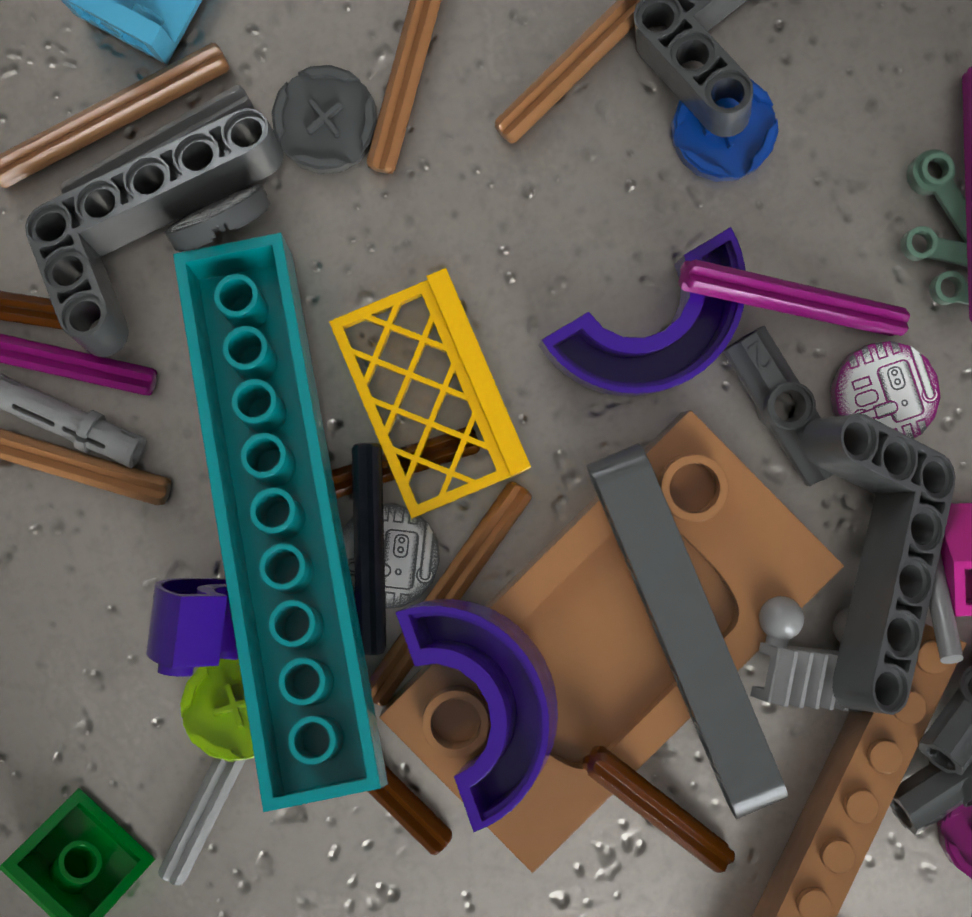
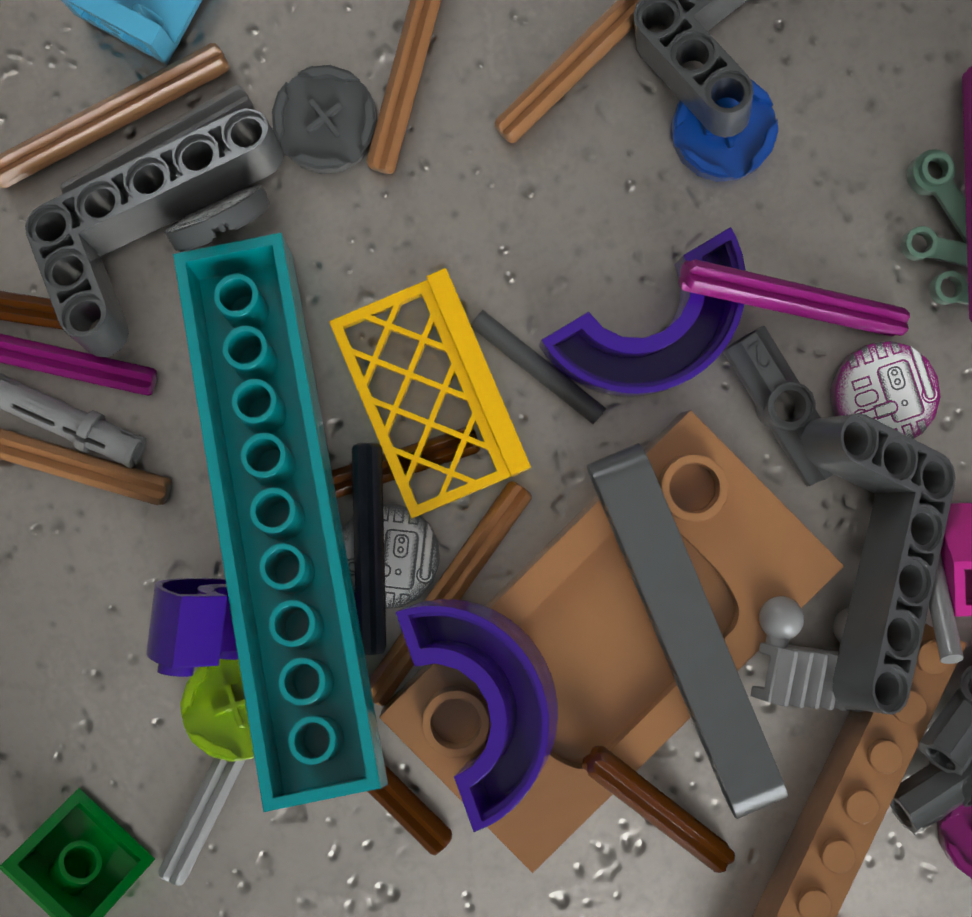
none -> dark grey bar [471,310,606,424]

